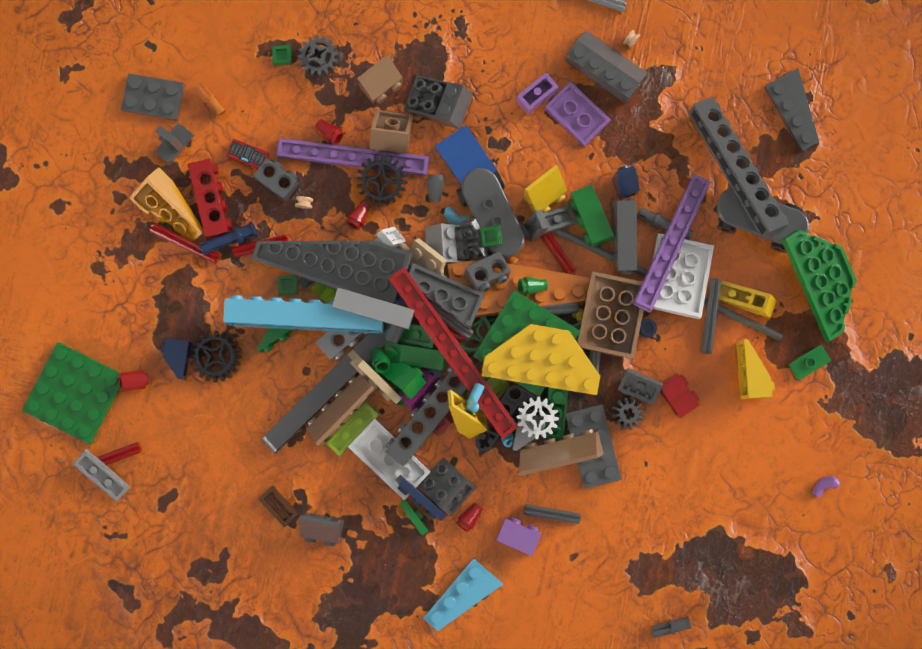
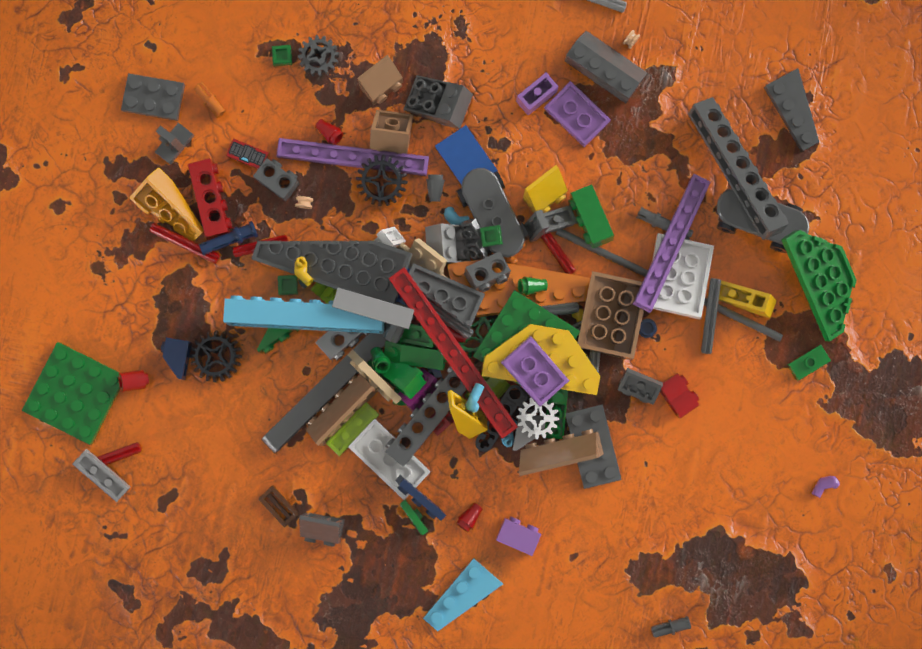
red cone [346,201,371,230] -> none
dark grey bracket [418,458,477,516] -> none
dark grey axle [524,504,581,524] -> none
dark grey slope [611,200,637,274] -> none
dark grey gear [611,397,644,430] -> none
dark blue slope [612,165,640,200] -> none
yellow slope [736,339,775,400] -> none
none -> yellow arm [294,257,313,286]
none -> medium lavender tile [501,336,569,407]

